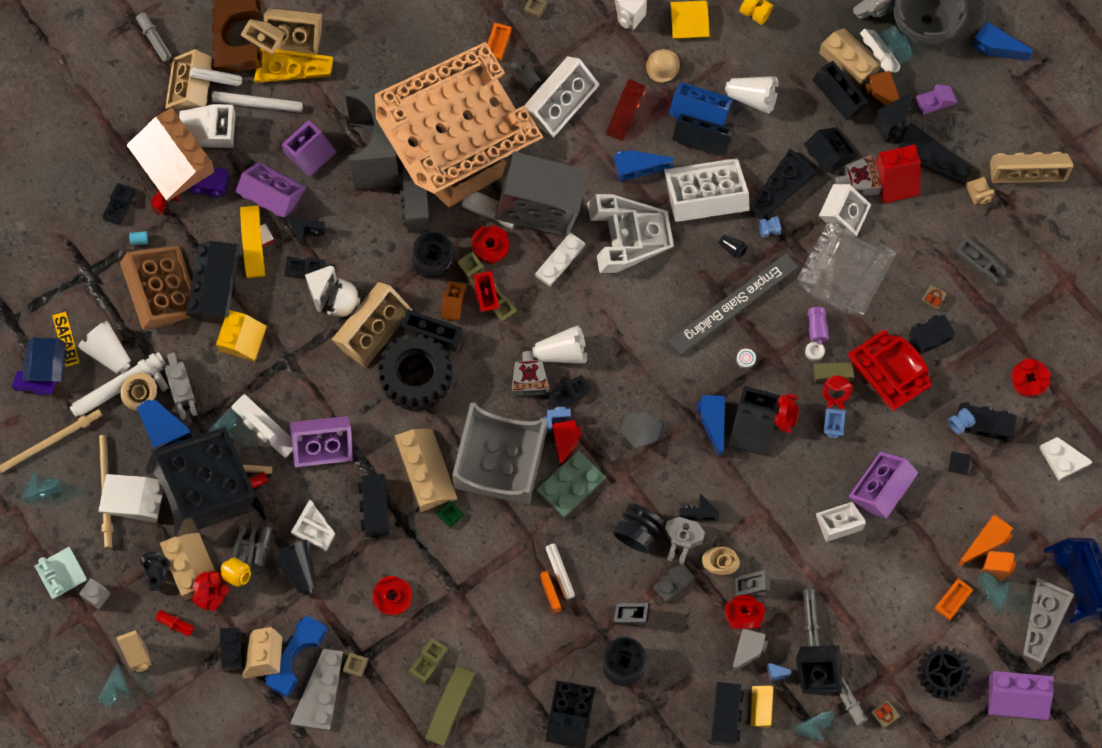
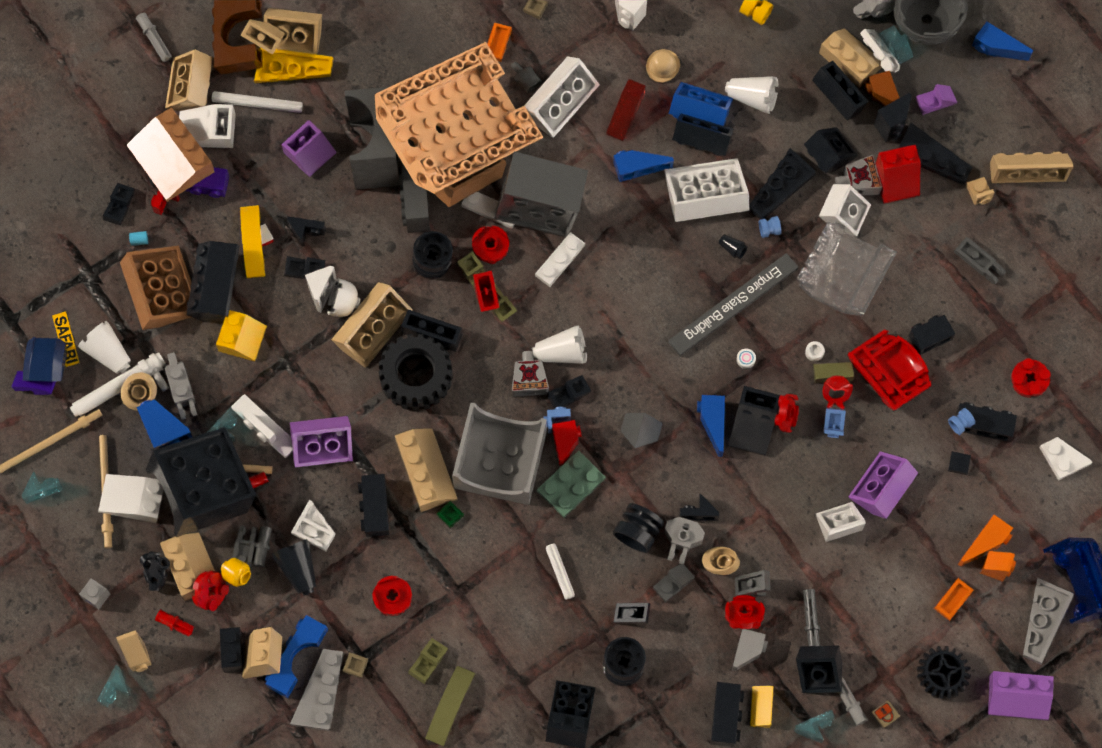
light aqua hinge [35,547,87,599] -> none
white axle [190,67,242,86] -> none
medium lavender slope [236,162,307,218] -> none
dark orange slope [440,281,467,321] -> none
orange tile [540,571,561,614] -> none
white wedge [587,194,674,273] -> none
yellow slope [670,1,710,39] -> none
medium blue slope [767,663,791,681] -> none
medium lavender piece [807,307,829,344] -> none
tile [921,285,947,311] -> none
clear light blue slope [977,571,1011,613] -> none

